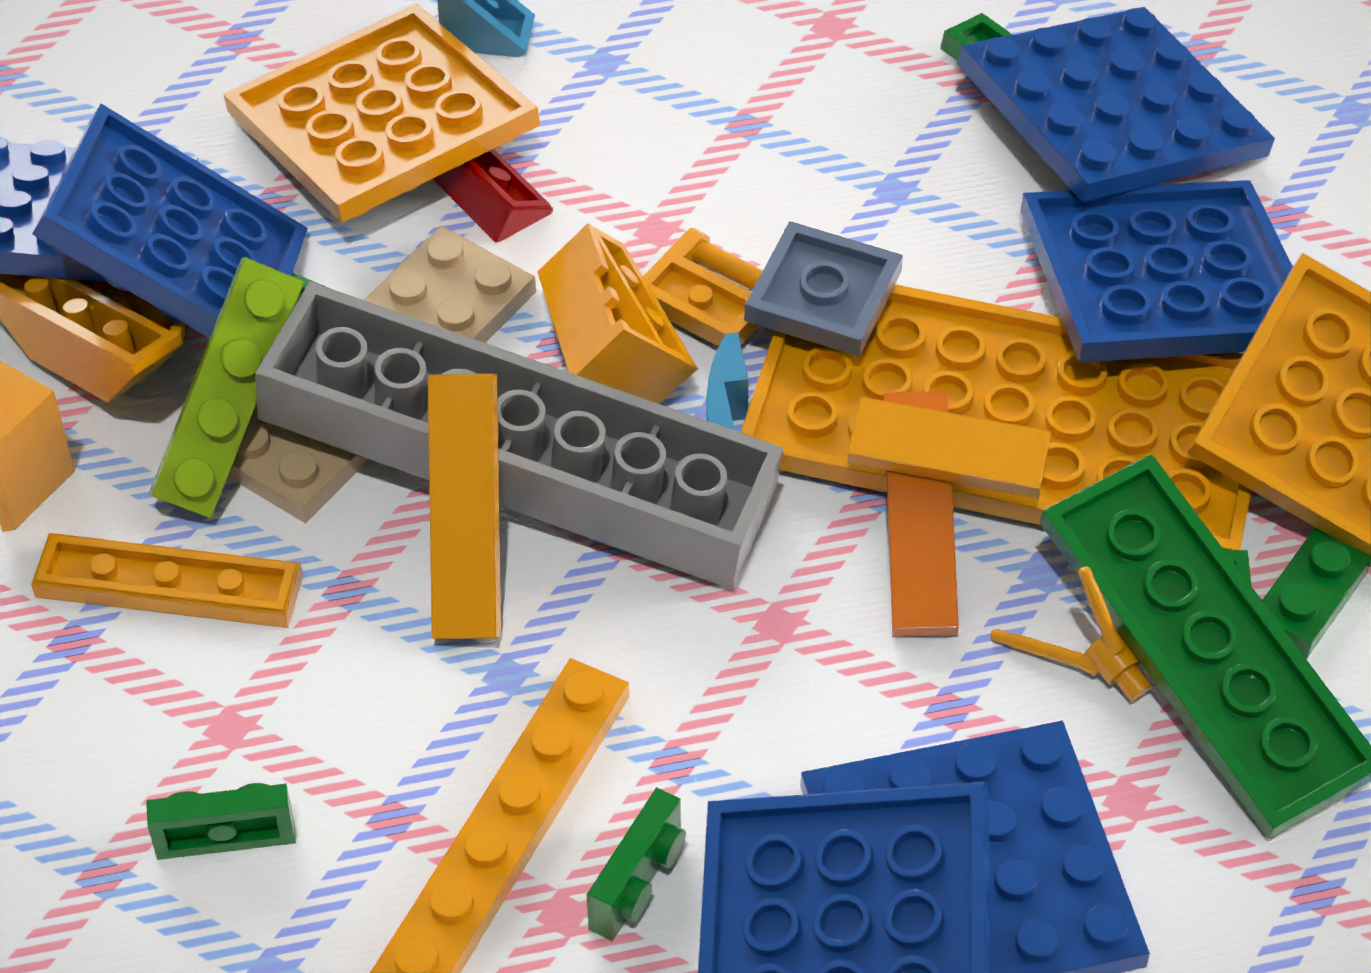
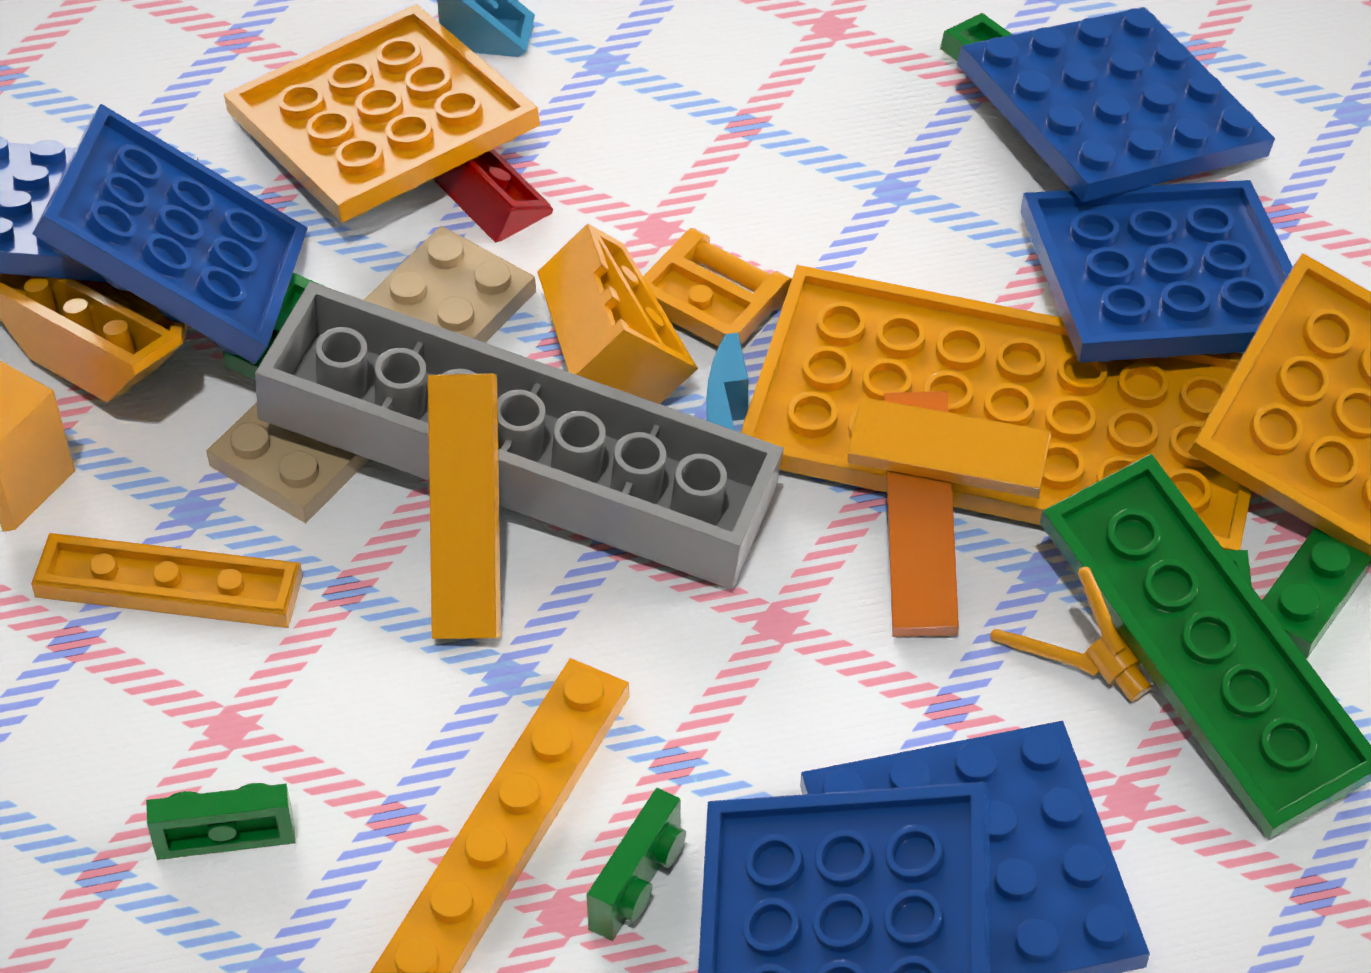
lime plate [148,257,304,518] -> none
sand blue plate [744,221,903,357] -> none

